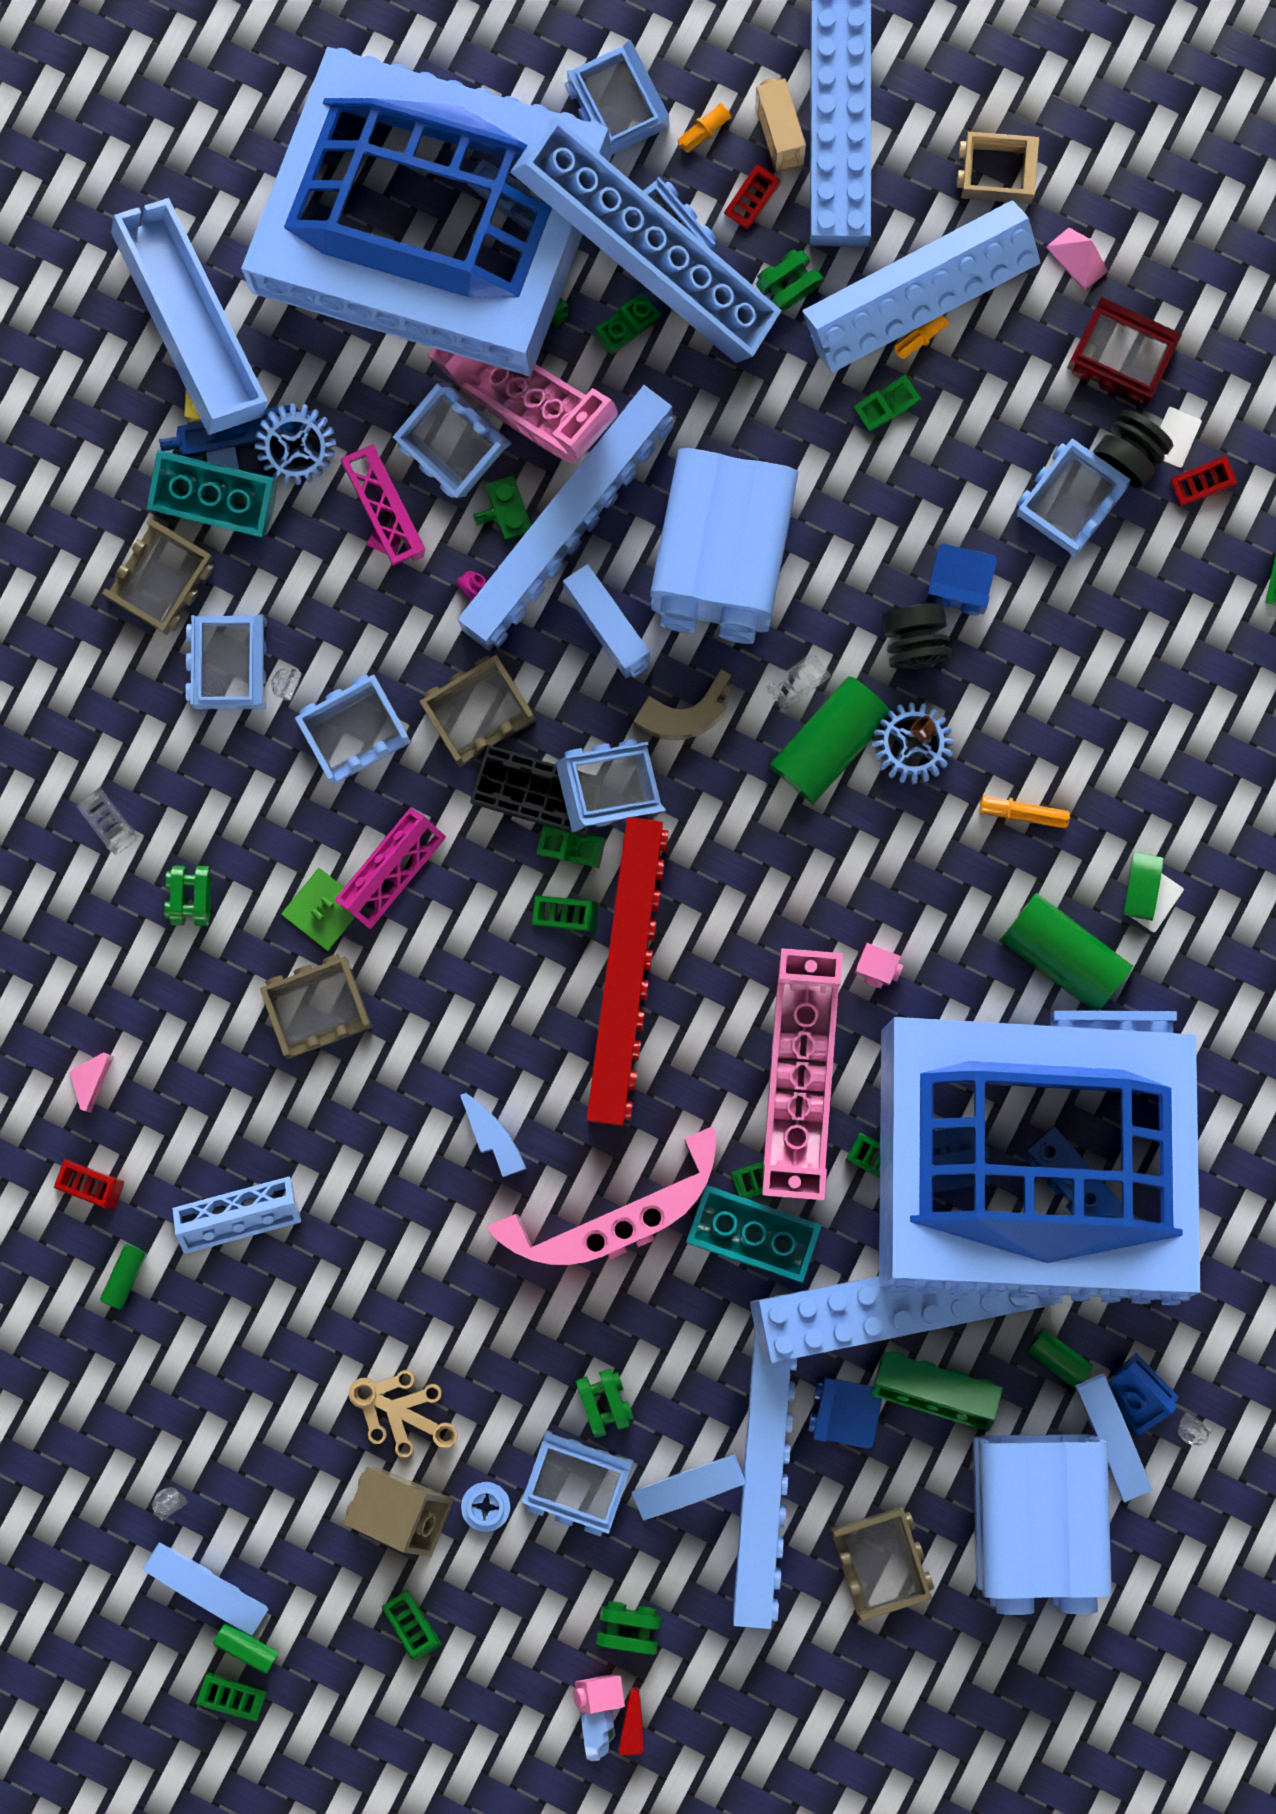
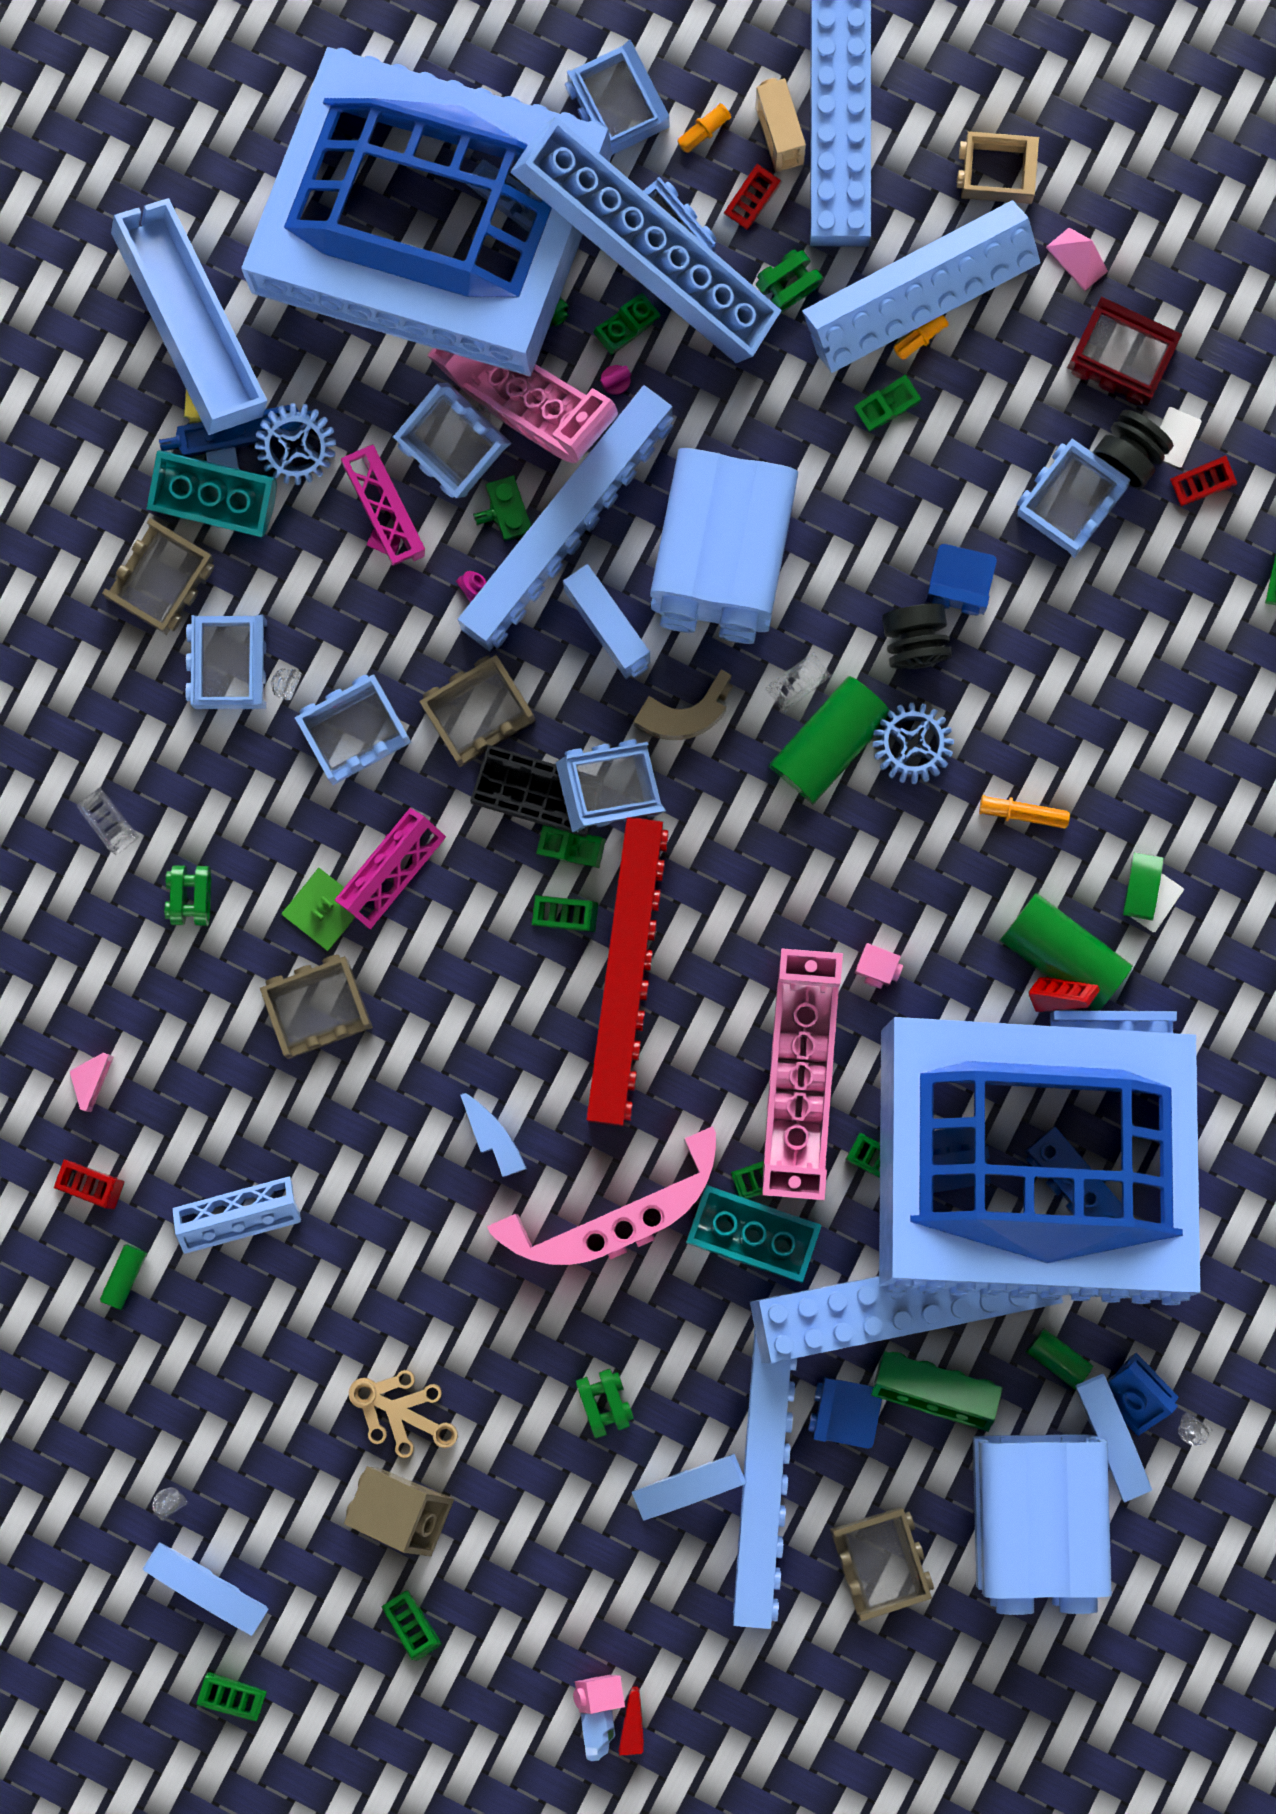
green brick [213,1622,279,1674] -> none
light blue gear [461,1482,510,1532] -> none
window [521,1430,633,1536] -> none
green brick [596,1601,662,1655] -> none
reddish brown hinge [910,716,937,743] -> none
none -> dark pink plate [600,365,631,395]
none -> red slope [1028,977,1100,1012]

